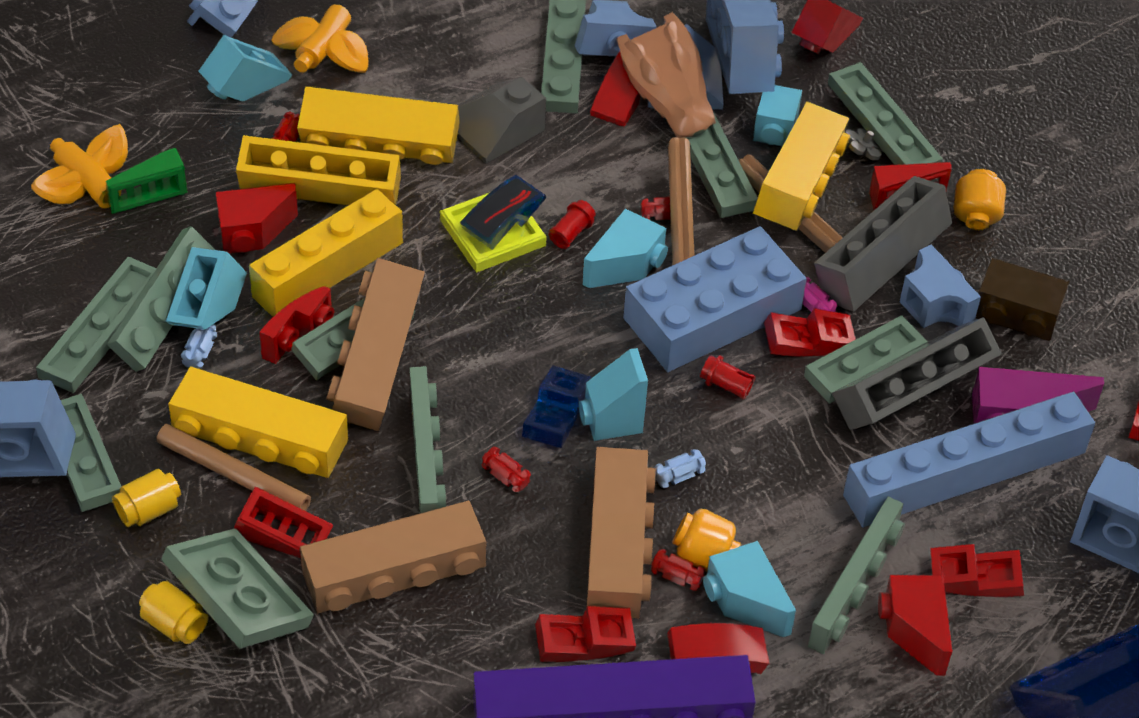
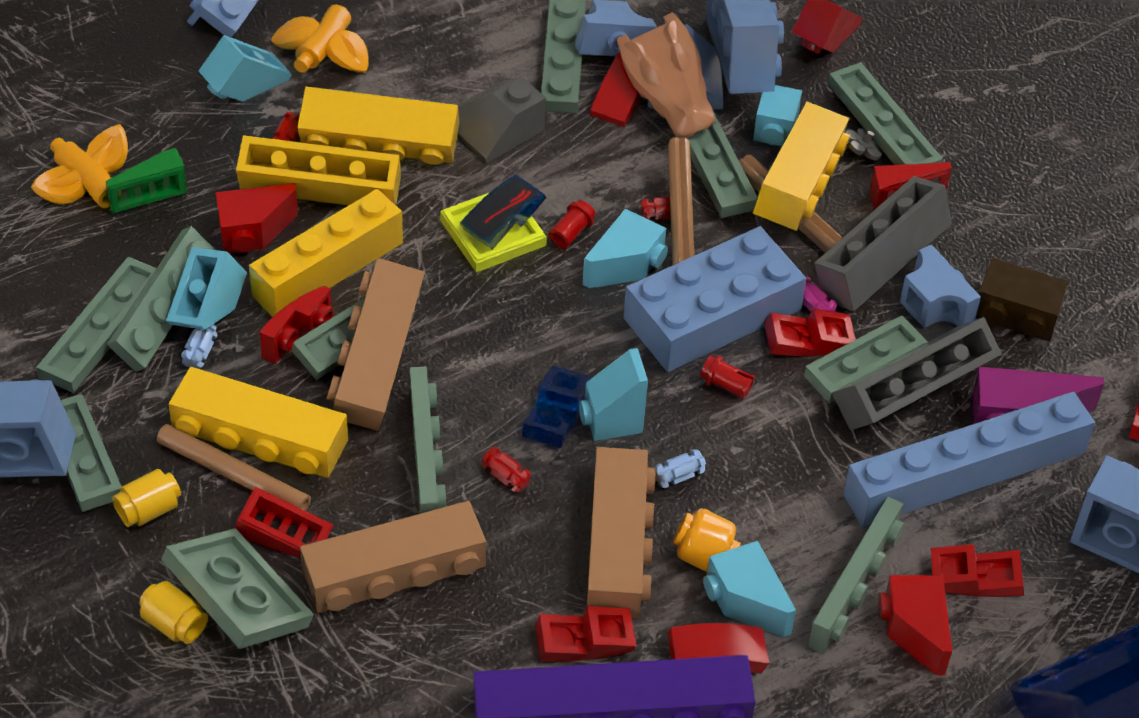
red piece [651,549,706,591] -> none
light orange head [953,169,1006,230] -> none

